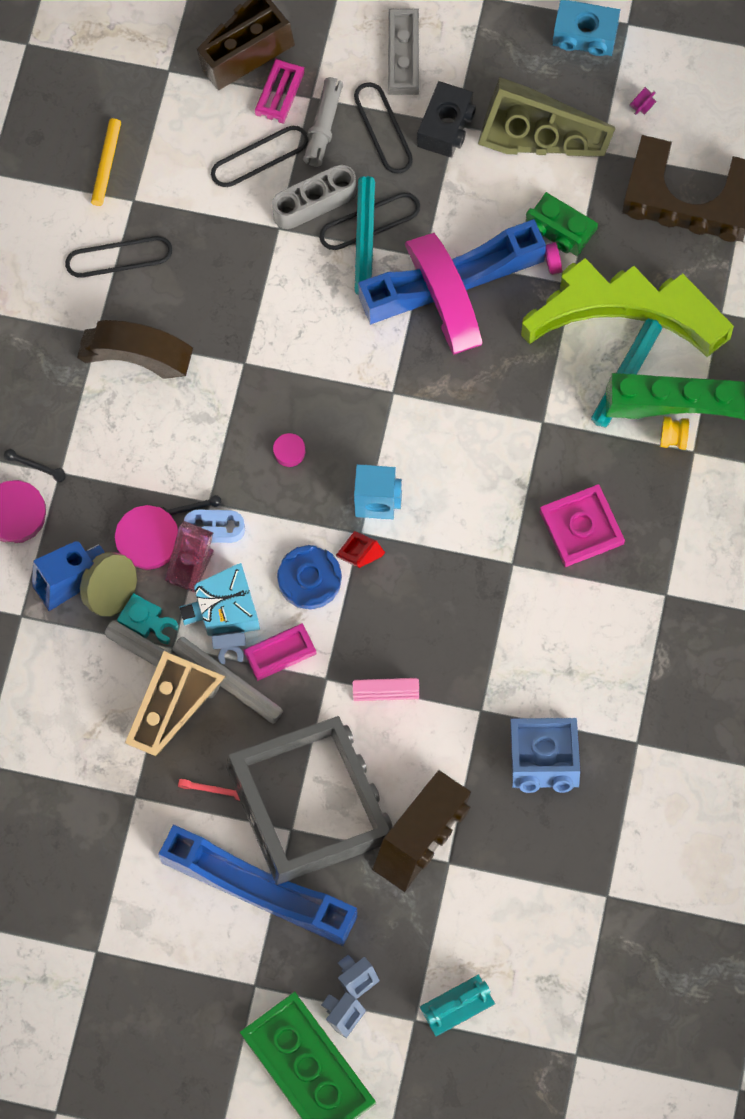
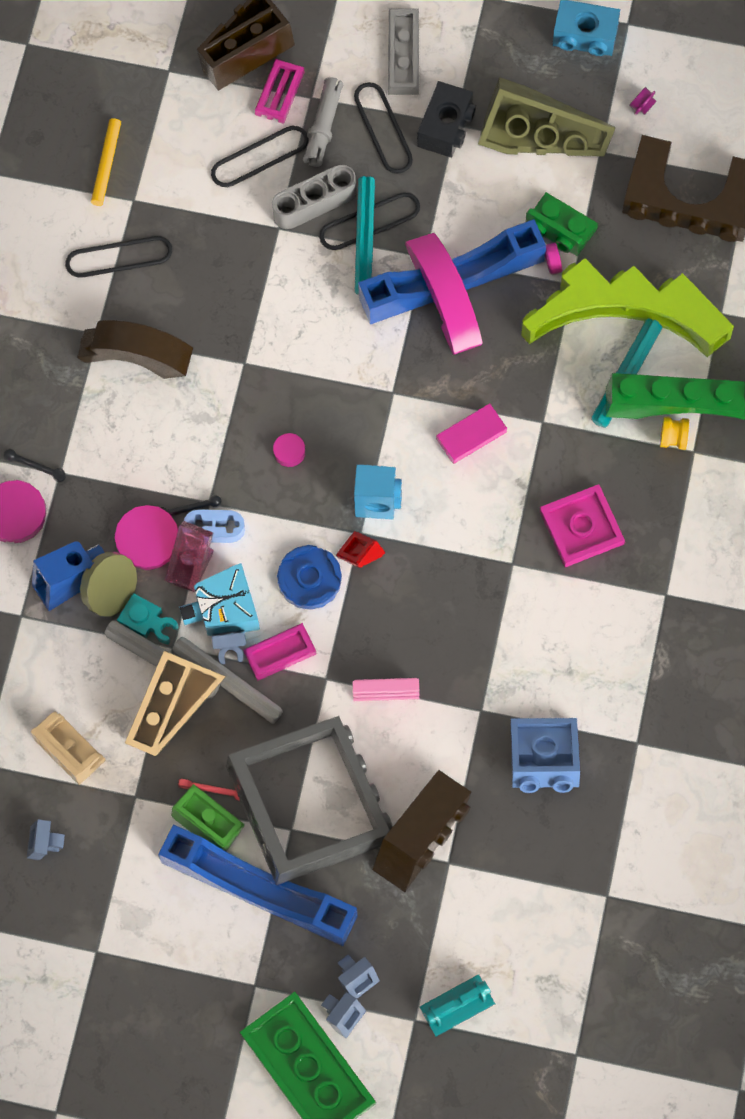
none -> sand blue tile [27,819,65,860]
none -> tan hinge [30,711,106,785]
none -> bright green slope [171,784,245,851]
none -> dark pink tile [436,403,507,464]

